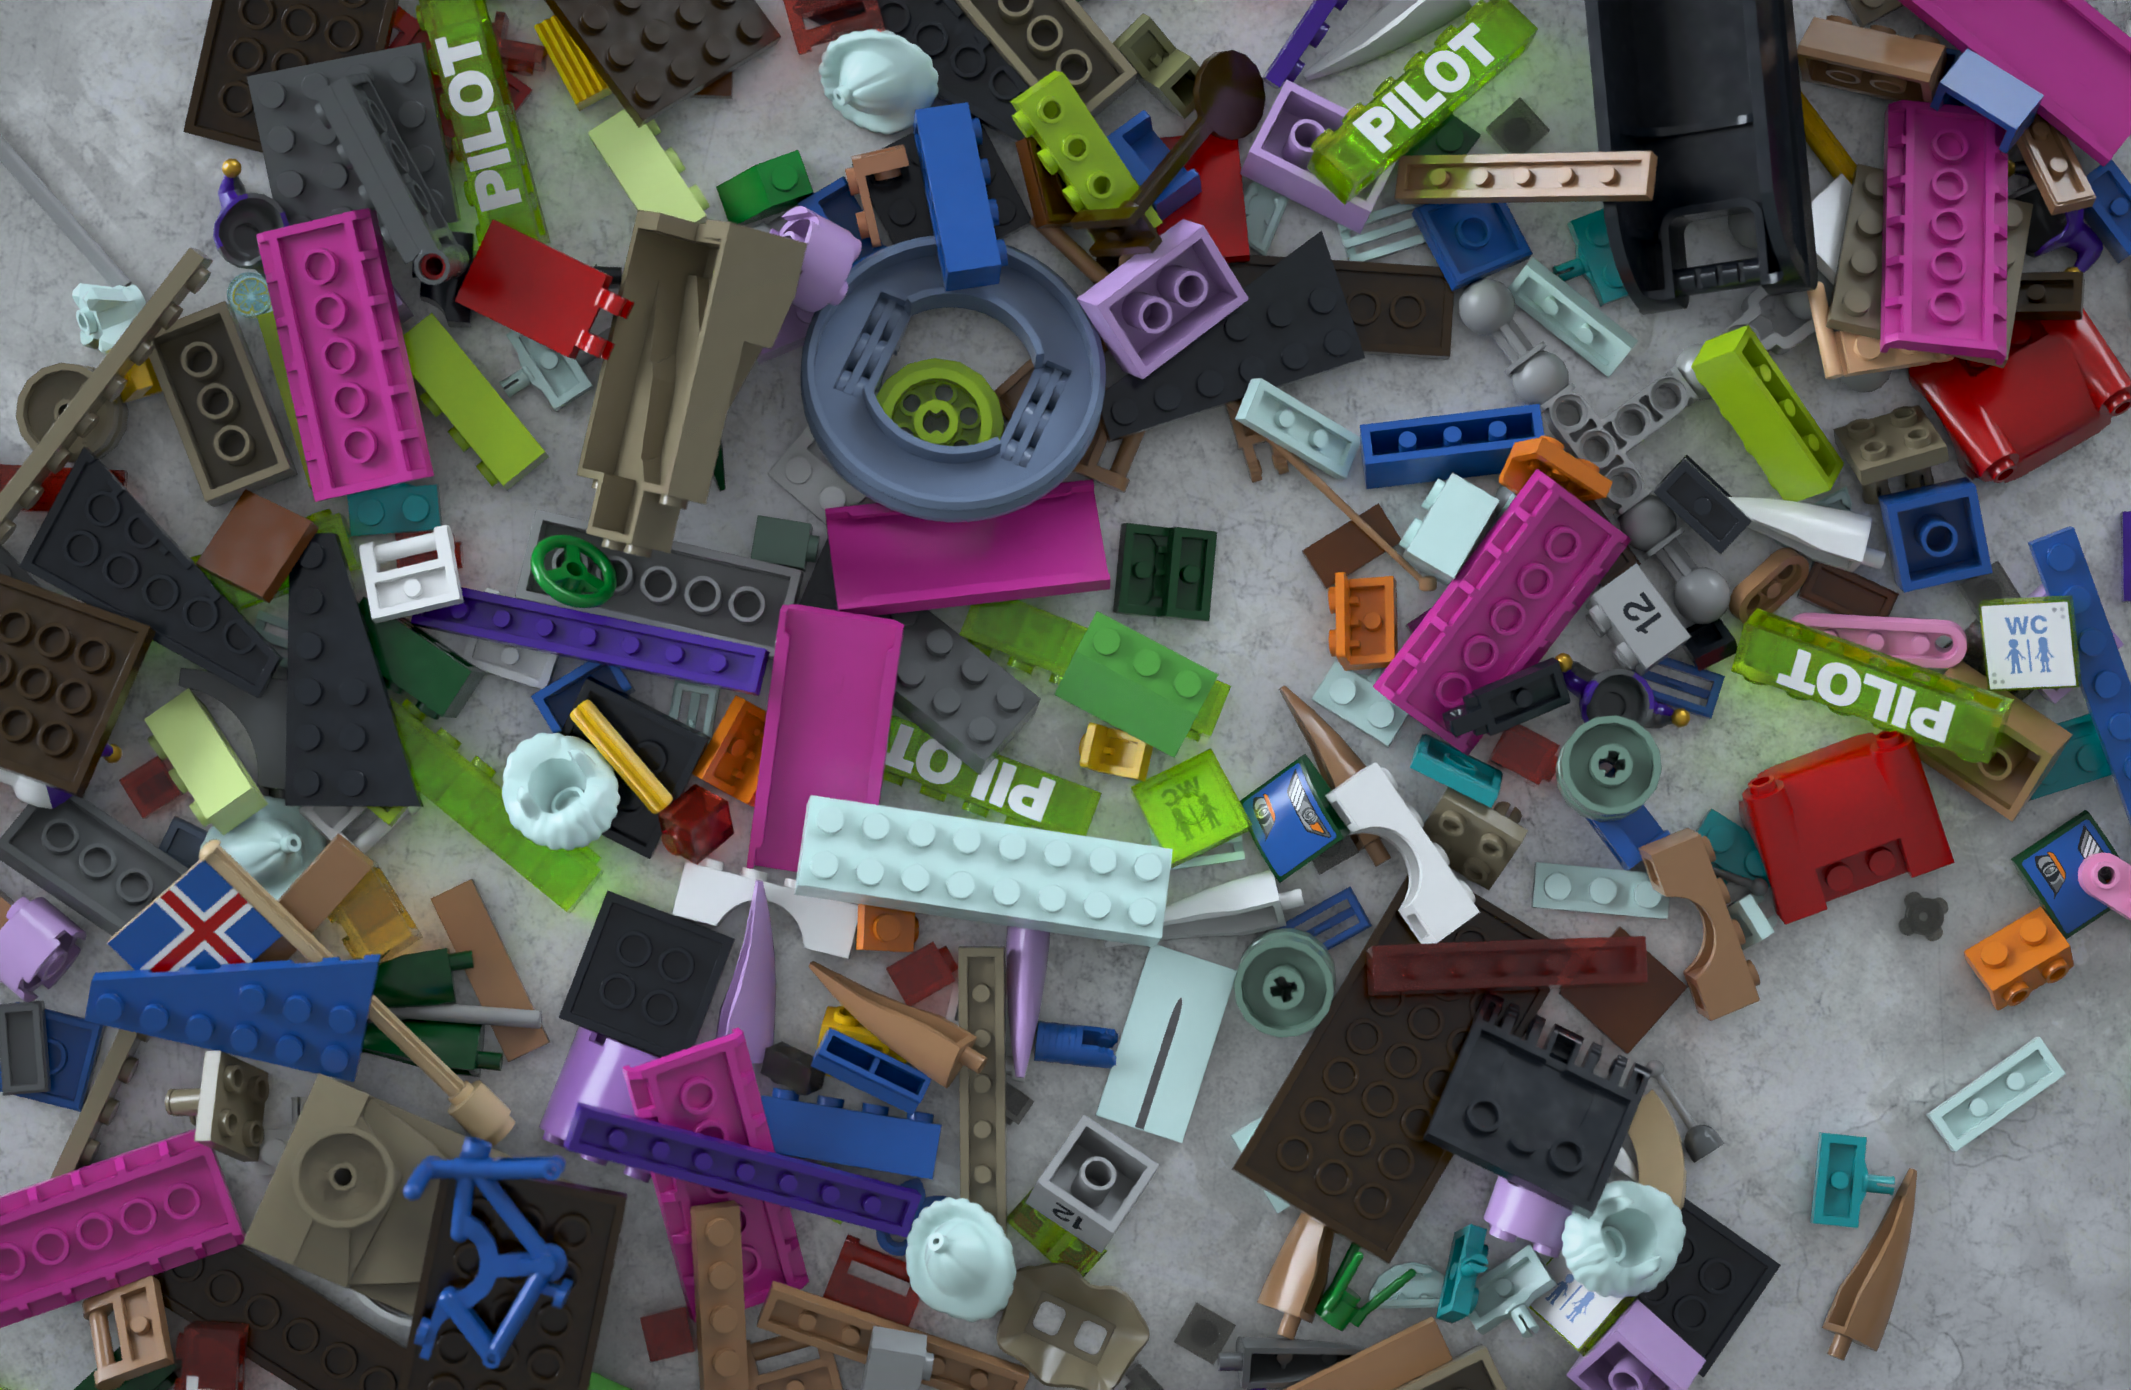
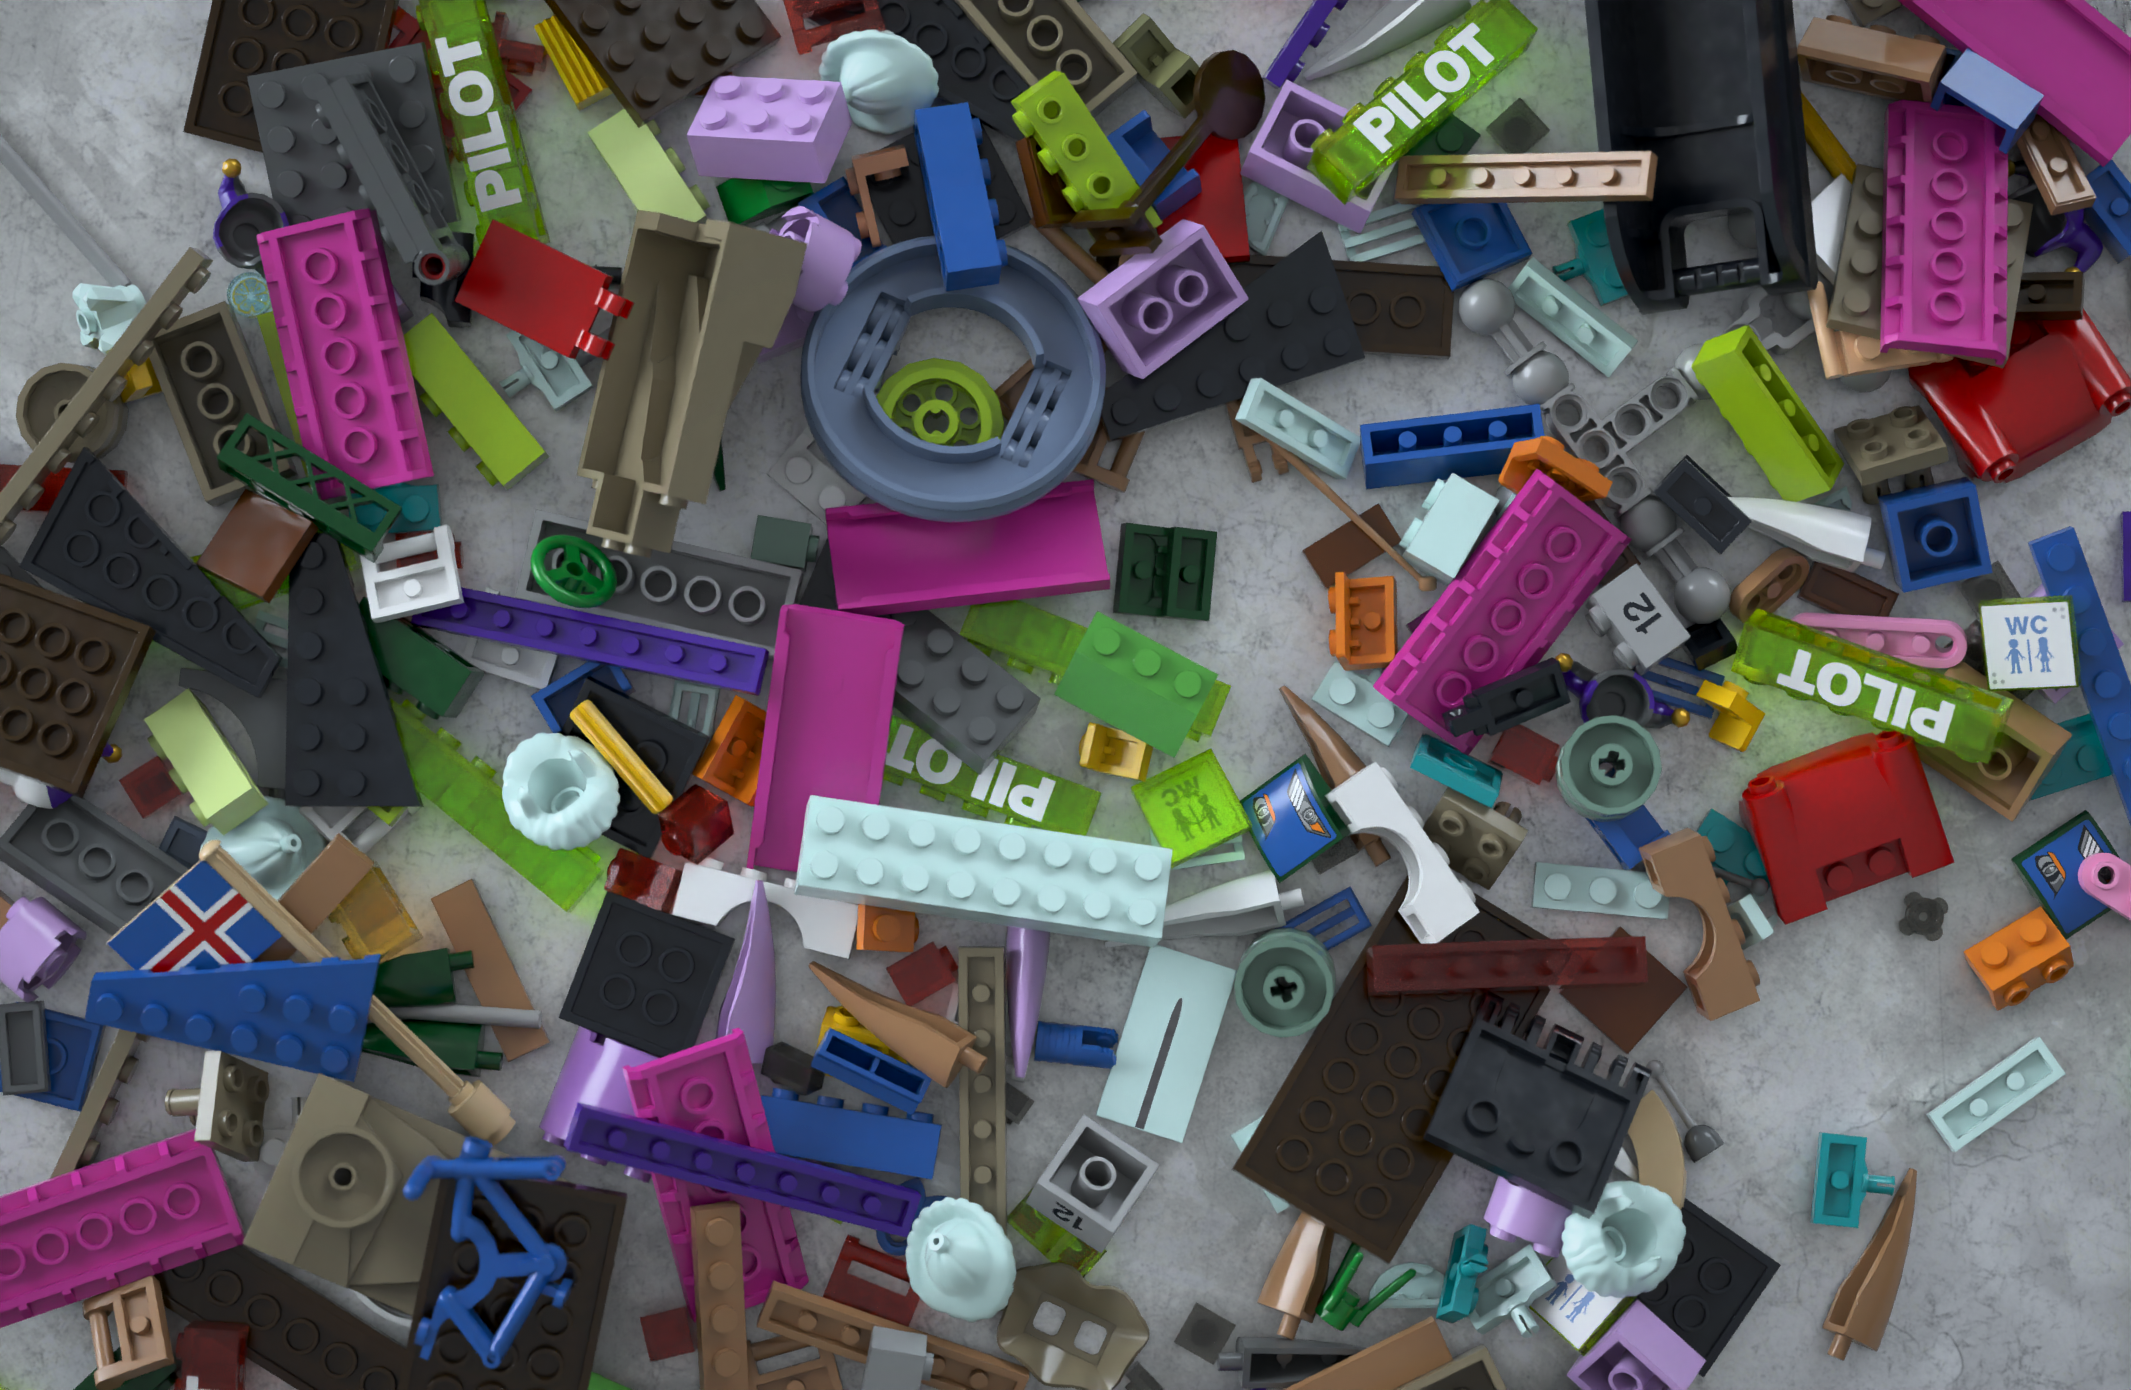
none -> dark green fence [216,413,402,563]
none -> clear red bracket [604,848,683,914]
none -> lavender brick [687,76,852,183]
none -> yellow bracket [1696,680,1765,752]

